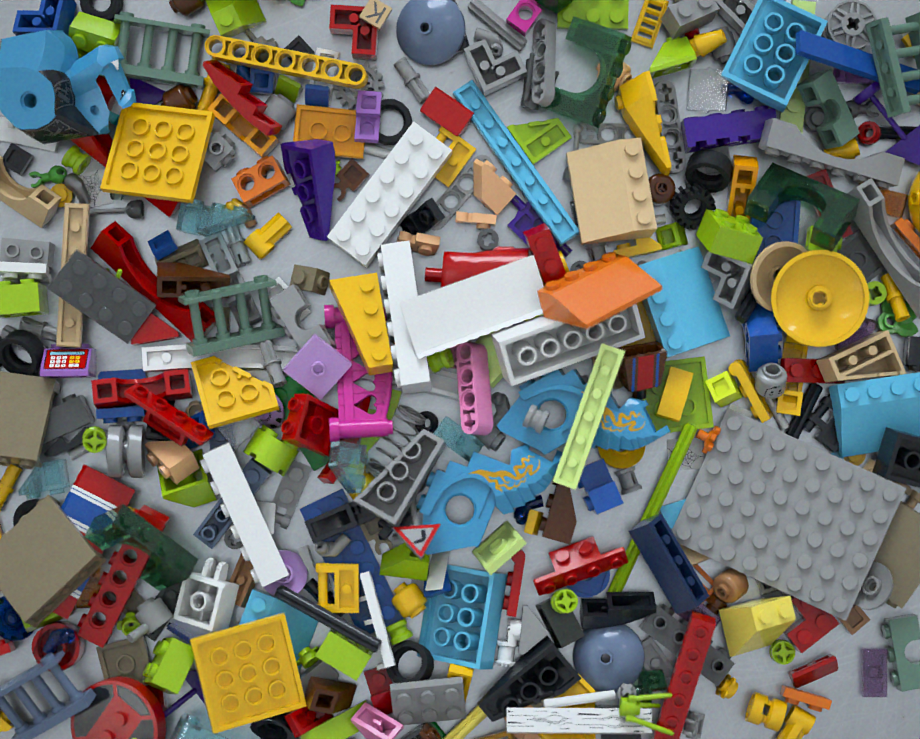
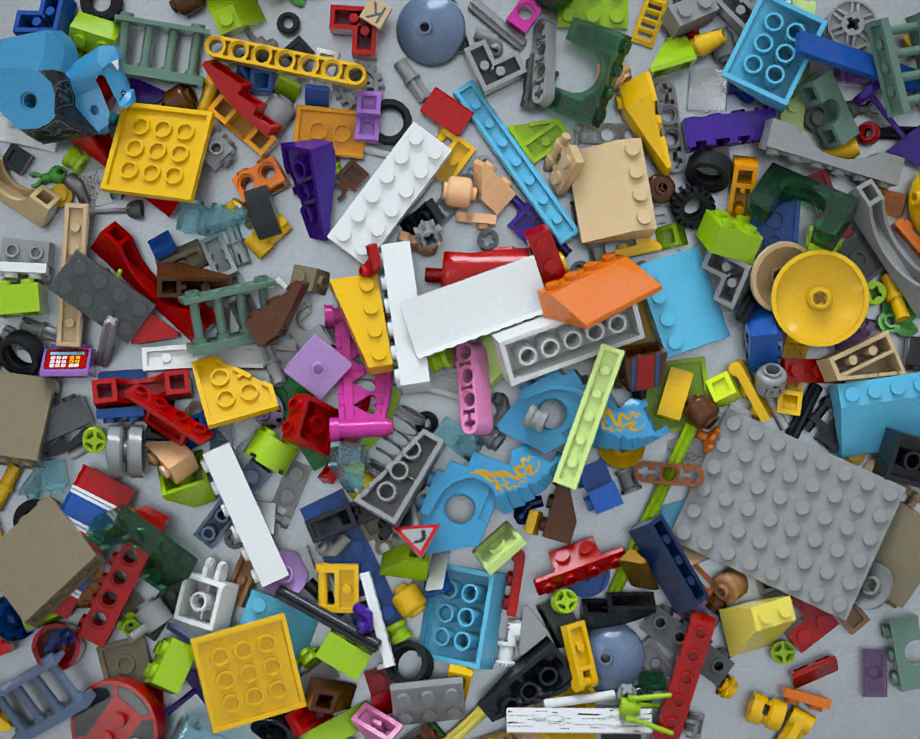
none -> light grey axle [95,315,118,368]
none -> black slope [244,185,283,241]
none -> reddish brown slope [244,280,310,347]
none -> black plate [277,12,300,36]
none -> dark purple arm [352,602,373,634]
none -> red arm [359,243,382,278]
none -> light grey gear [413,219,443,250]
none -> light nougat head [441,176,477,208]
none -> tan plate [543,132,585,195]
none -> yellow plate [560,620,598,692]
none -> pearl gold slope [619,549,659,591]
none -> dark orange beam [634,460,704,487]
none -> reddish brown head [684,394,720,430]

